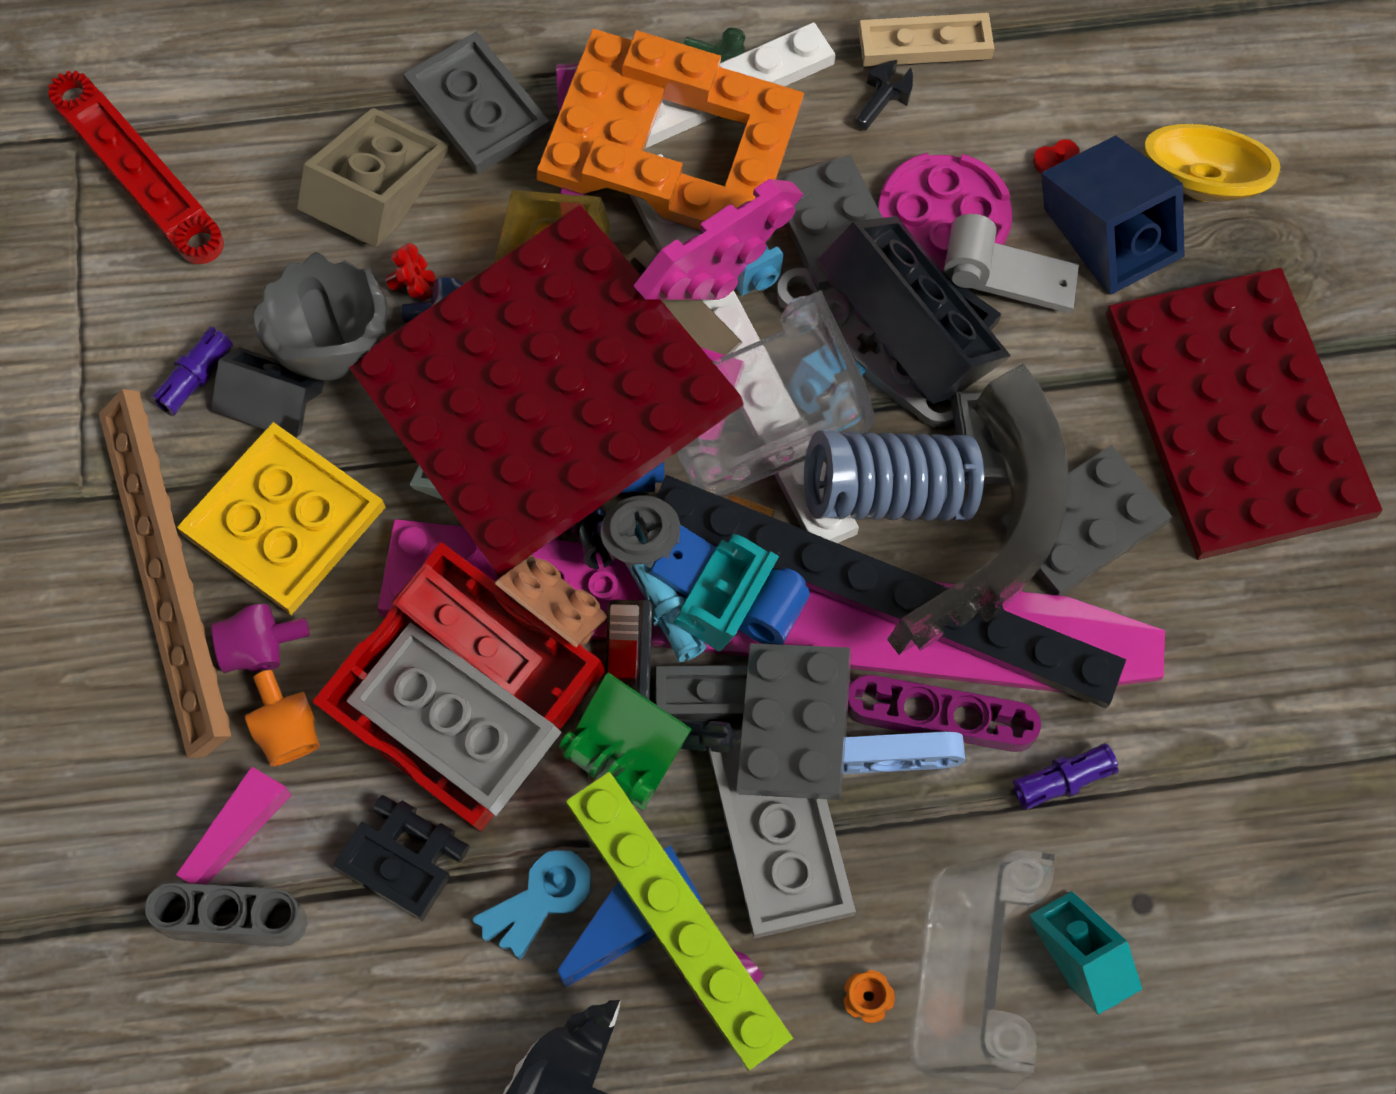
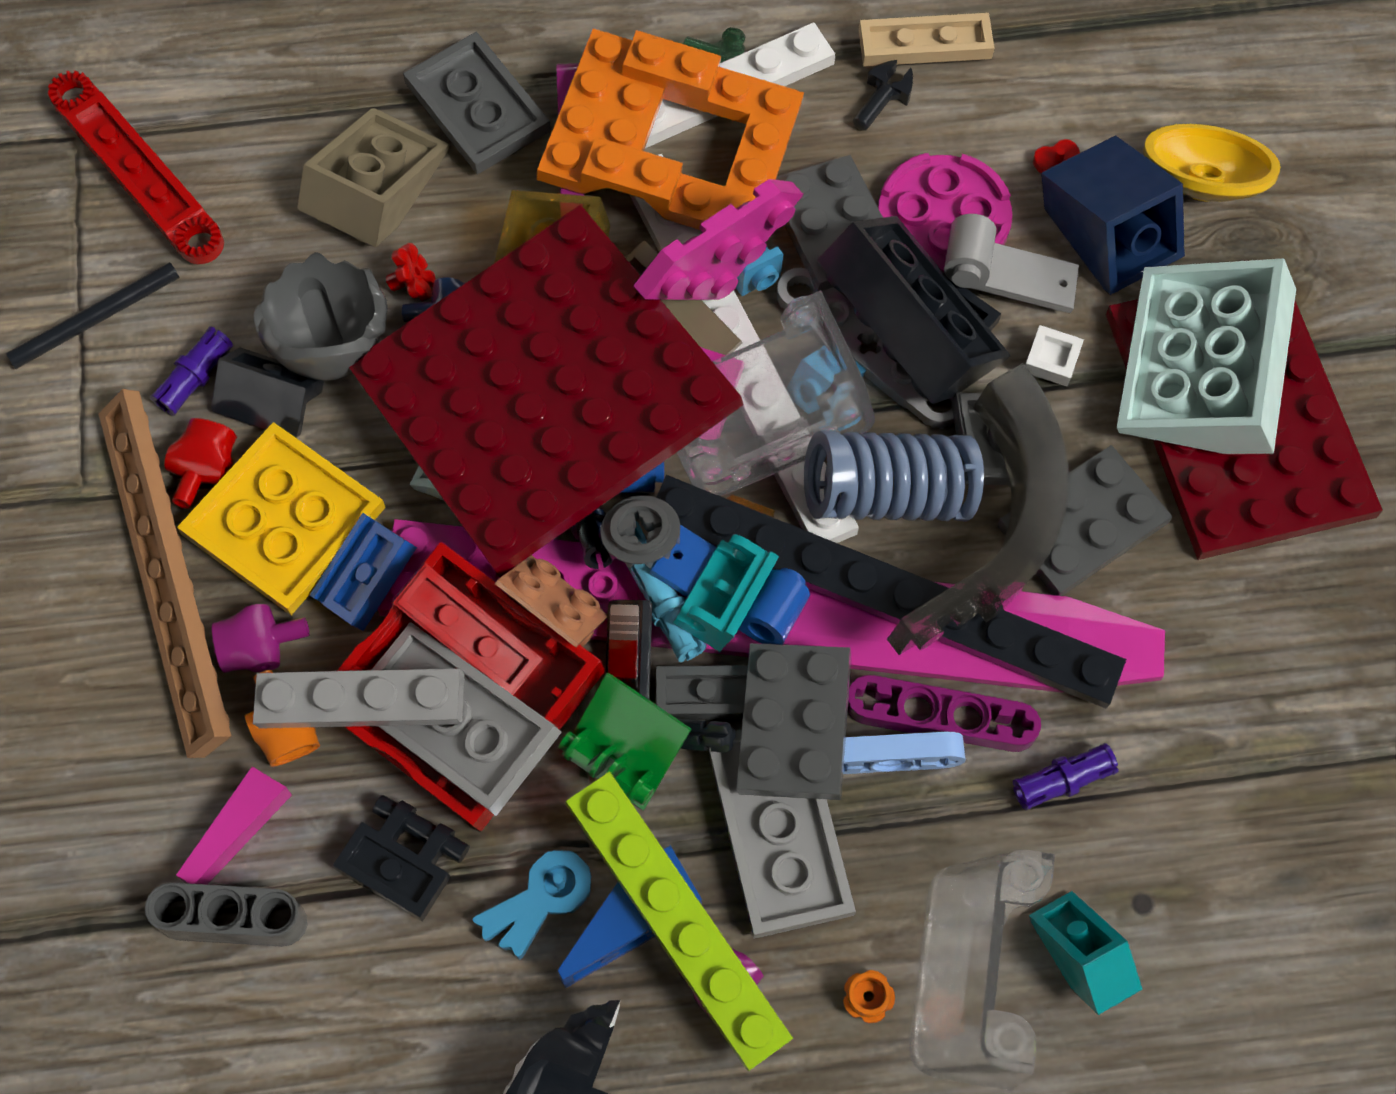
none -> black bar [5,262,180,369]
none -> red piece [164,418,237,509]
none -> light grey plate [253,668,464,728]
none -> blue plate [310,513,417,631]
none -> white plate [1023,325,1084,387]
none -> light aqua slope [1117,258,1296,454]

